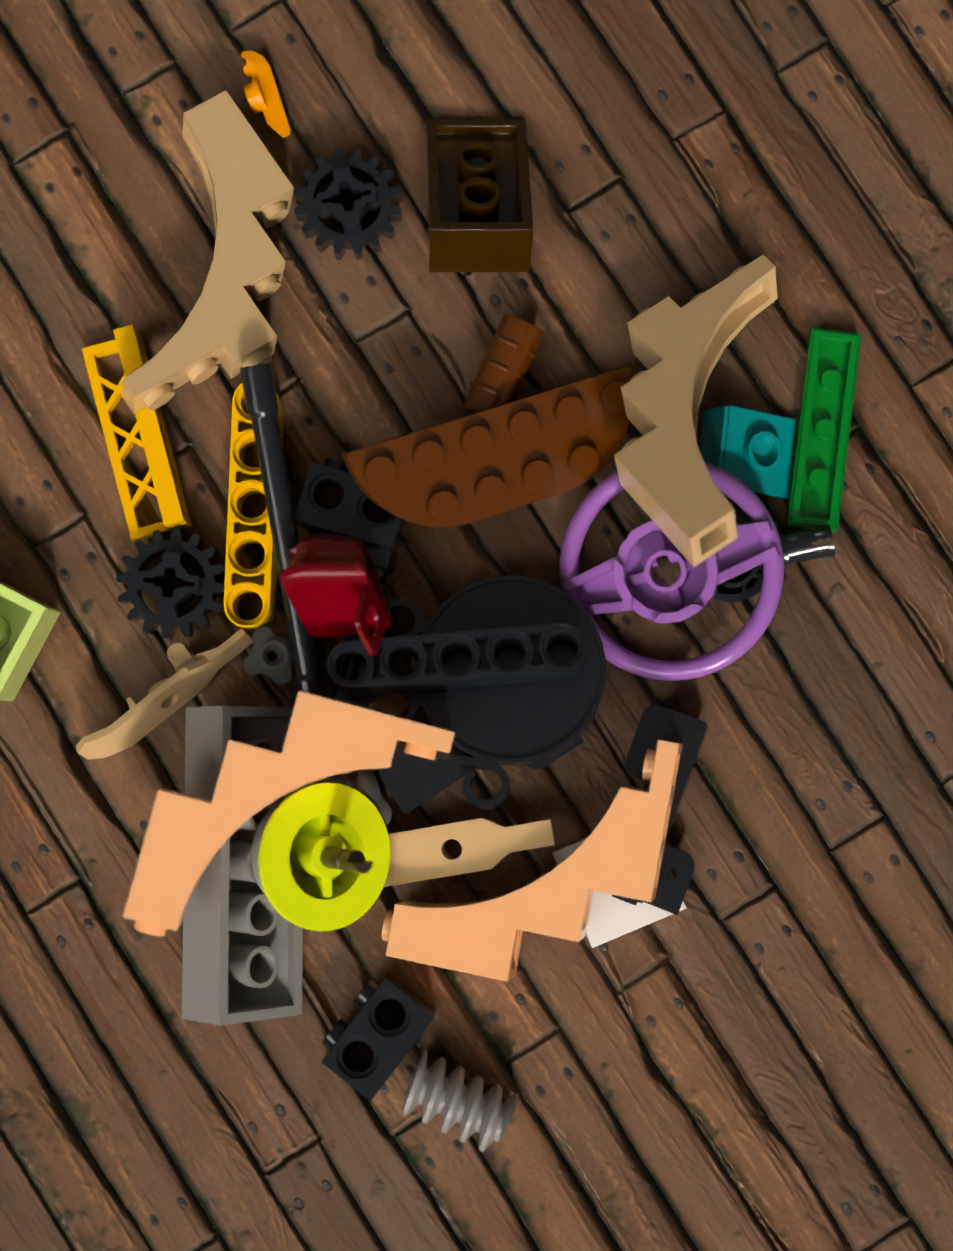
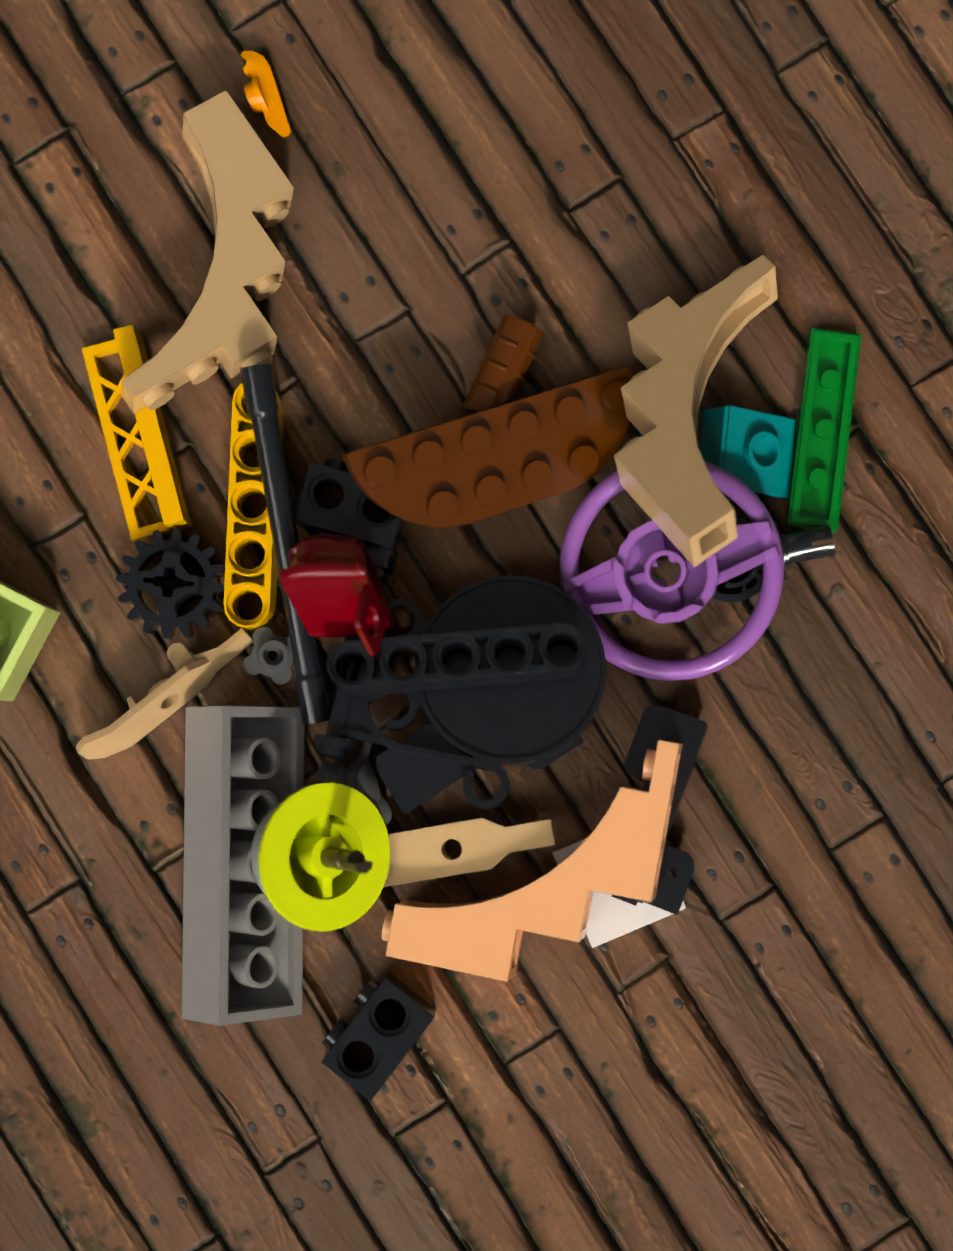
light nougat arch [123,691,455,936] -> none
black gear [294,148,403,260] -> none
light grey piece [403,1049,519,1152] -> none
dark brown slope [427,119,533,272] -> none

